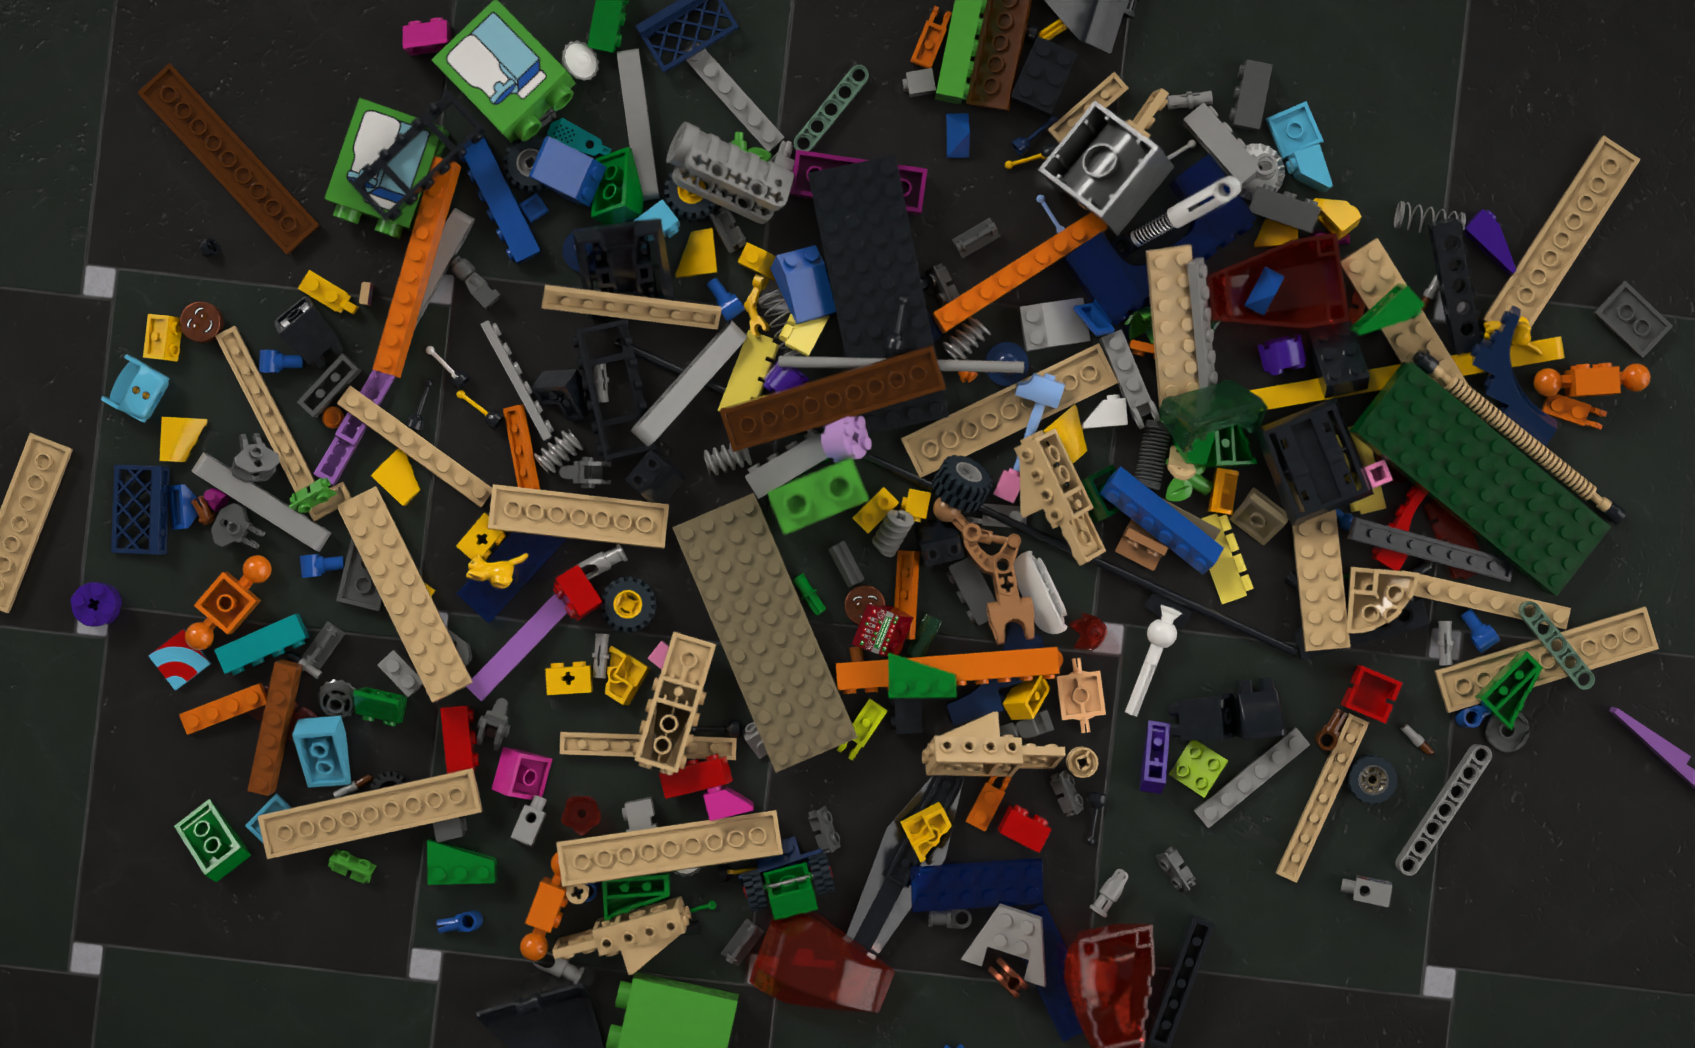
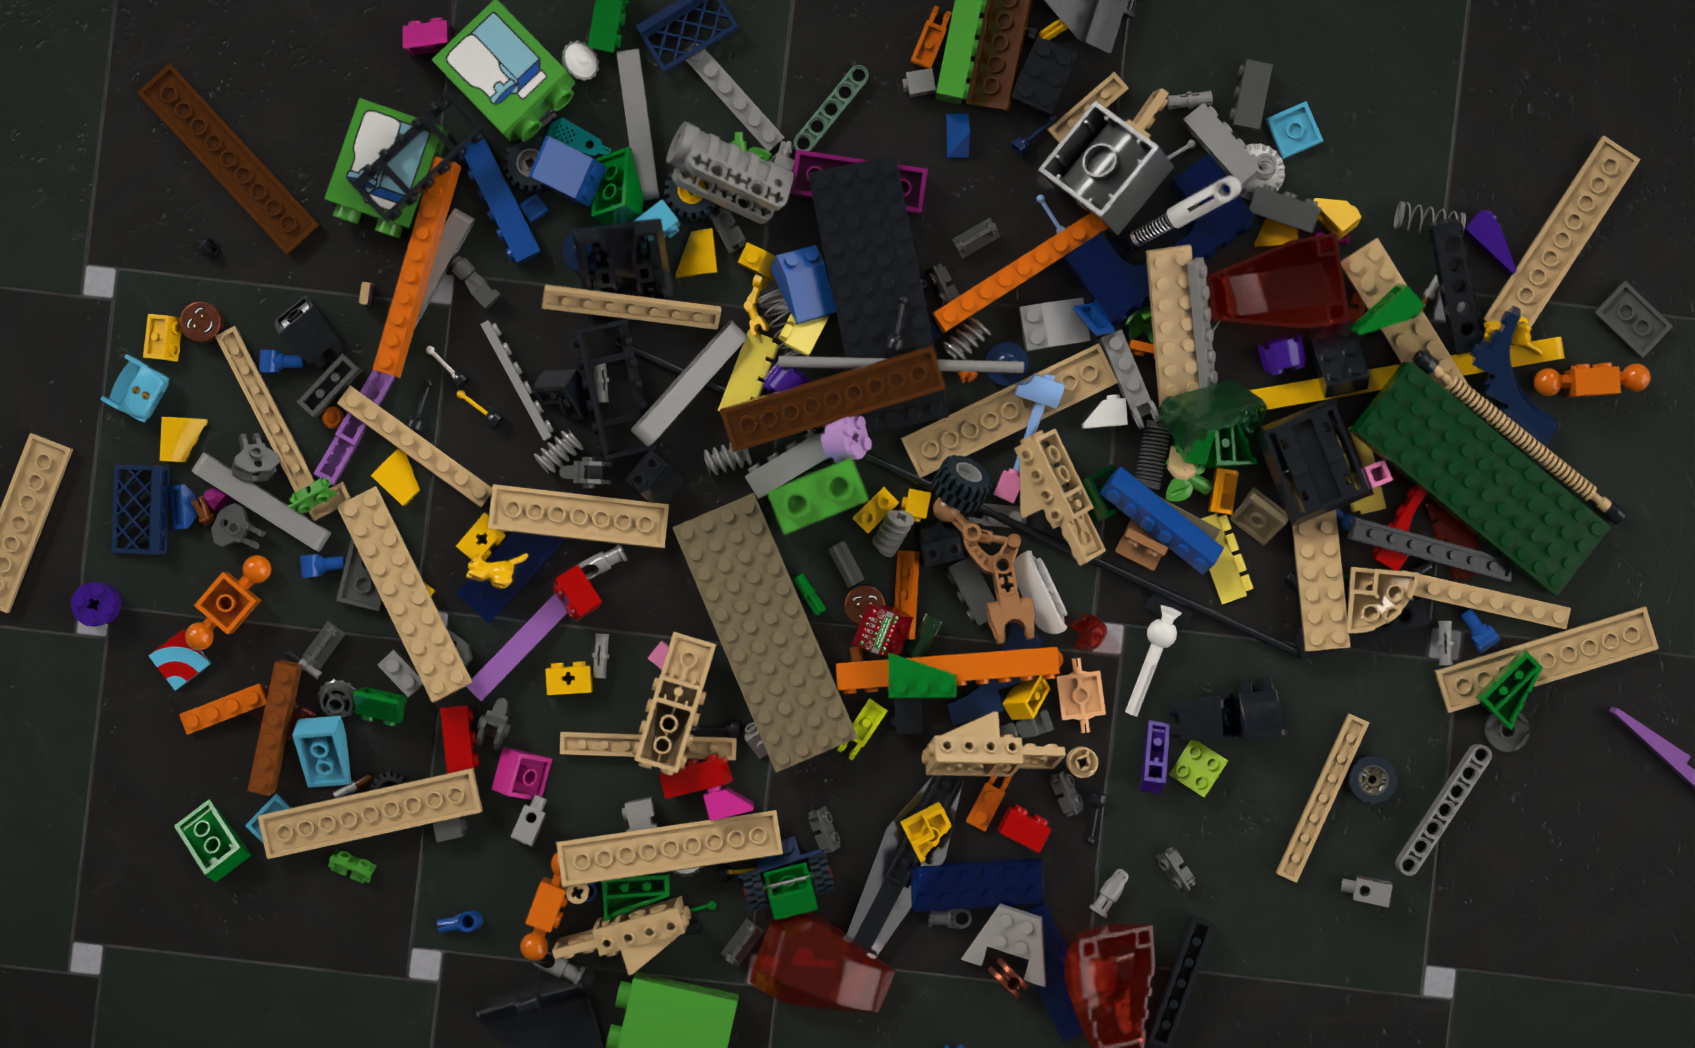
teal brick [214,613,309,676] -> none
yellow hinge [298,270,359,314] -> none
green wedge [427,838,497,885] -> none
orange plate [503,404,540,490] -> none
clear red piece [561,796,601,835] -> none
black wheel [600,577,657,632] -> none
yellow slope [605,646,650,706] -> none
blue pin [707,278,745,322] -> none
hinge [1005,143,1055,169] -> none
yellow slope [1043,404,1087,464] -> none
light grey plate [1194,727,1310,828] -> none
blue slope [1244,266,1285,316] -> none
medium azure slope [1286,144,1333,193] -> none
reddish brown pin [1314,708,1348,751] -> none
red piece [1341,665,1403,723] -> none
light grey piece [1401,724,1435,755] -> none
blue pin [1455,704,1491,728] -> none
sand green beam [1518,601,1595,690] -> none
orange hinge [1542,394,1607,430] -> none

